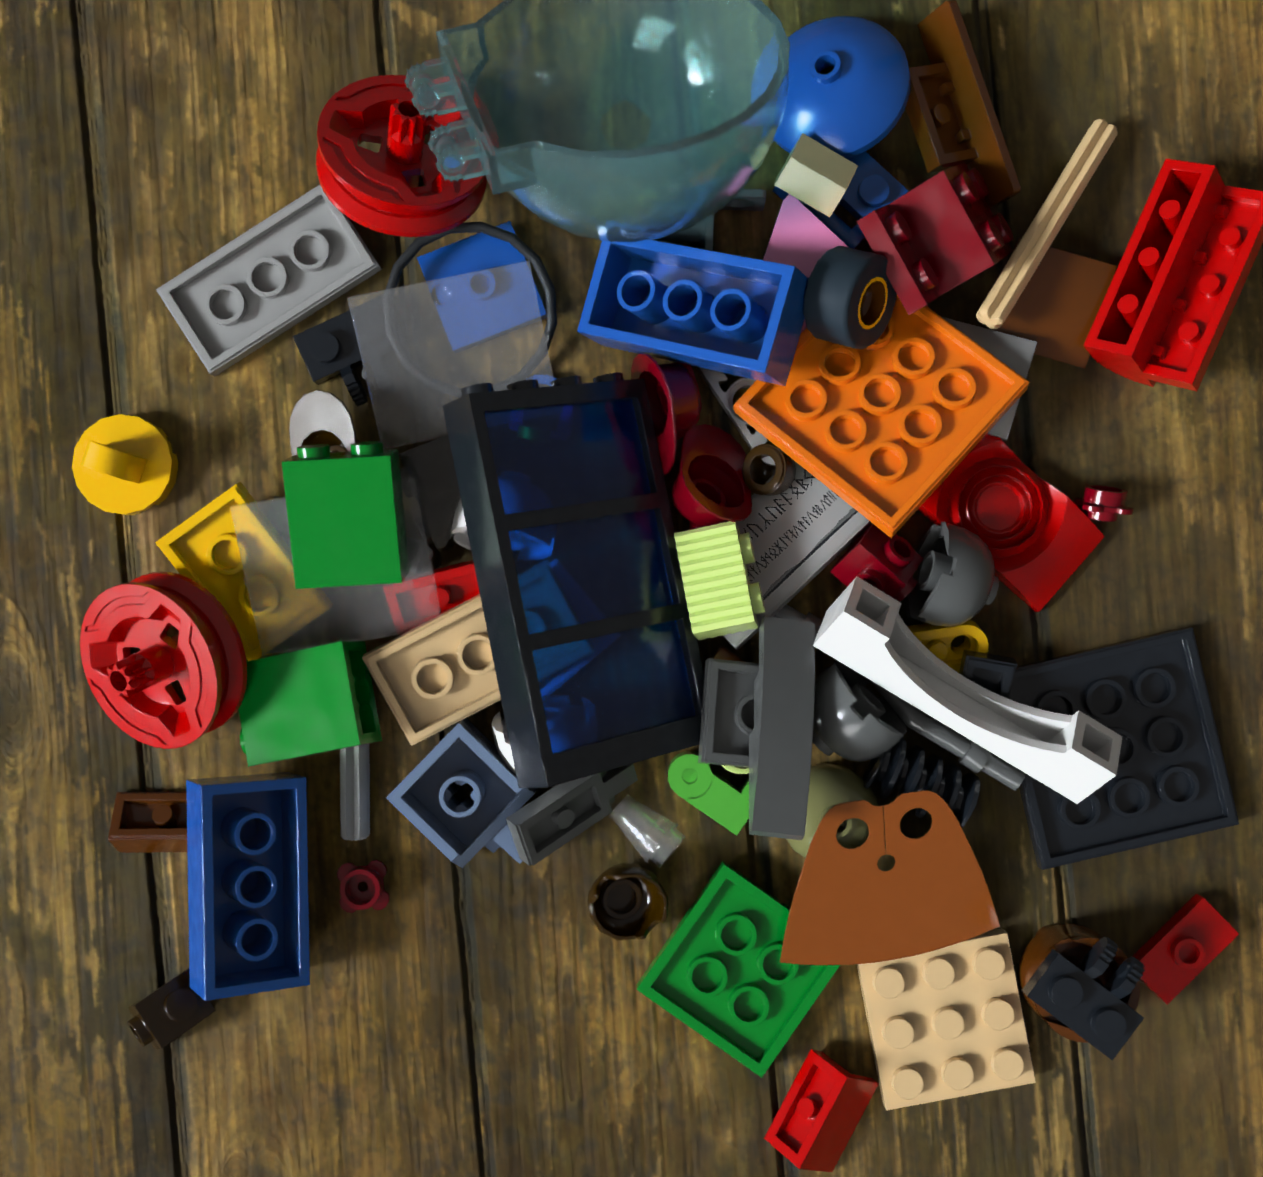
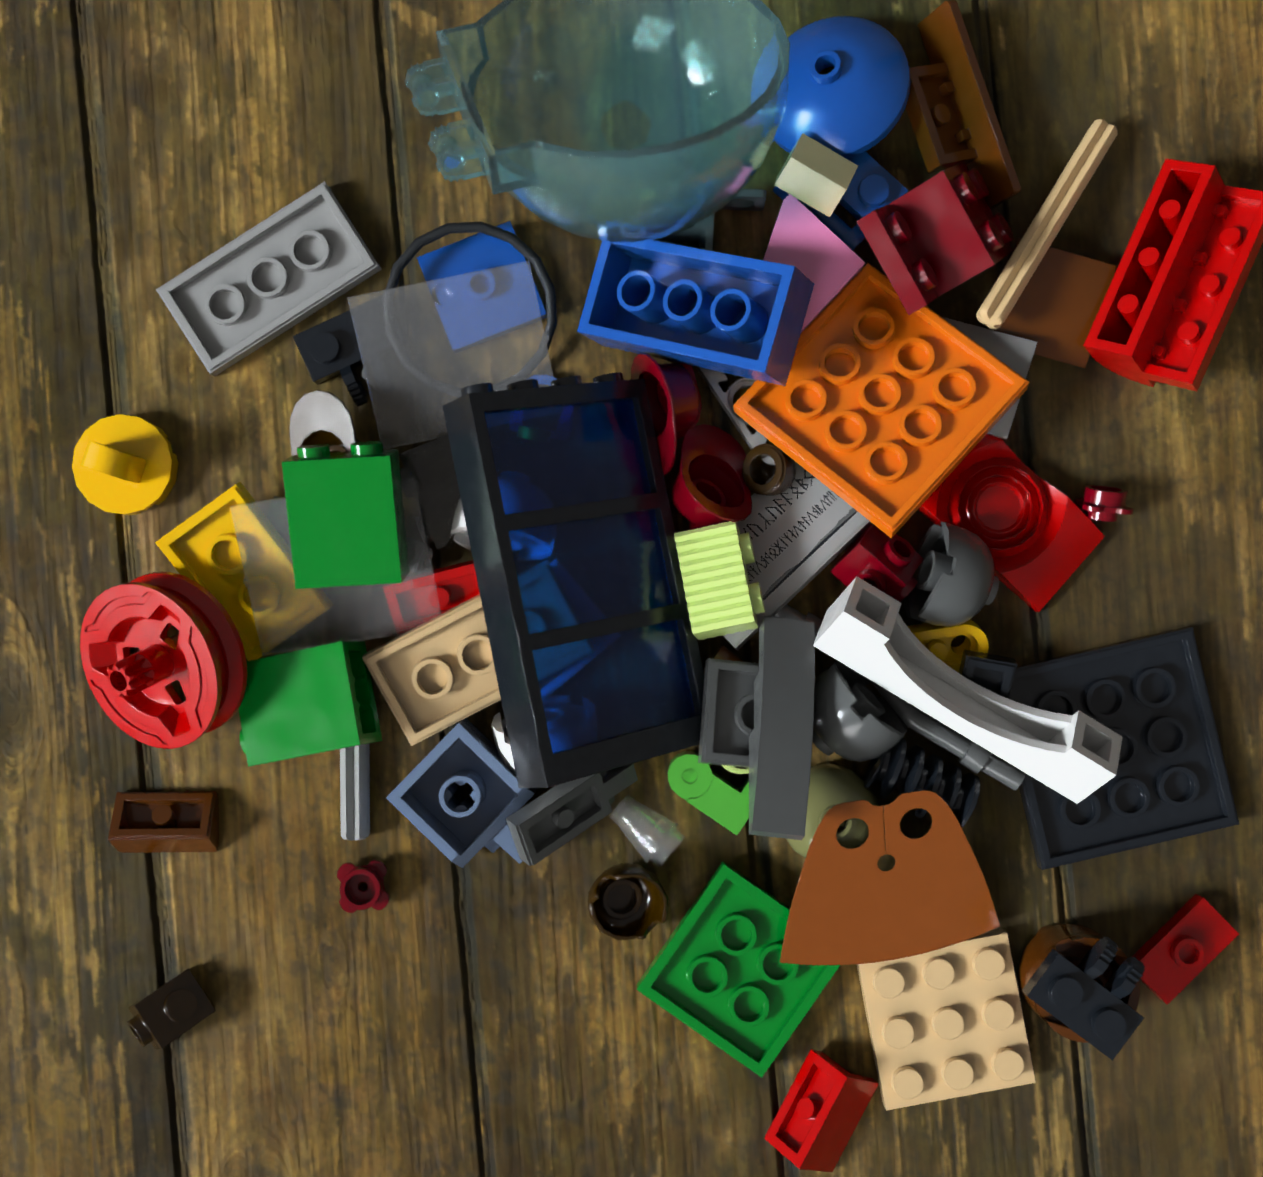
blue brick [186,772,310,1001] -> none
red wheel [316,75,492,237] -> none
black wheel [803,246,897,349] -> none

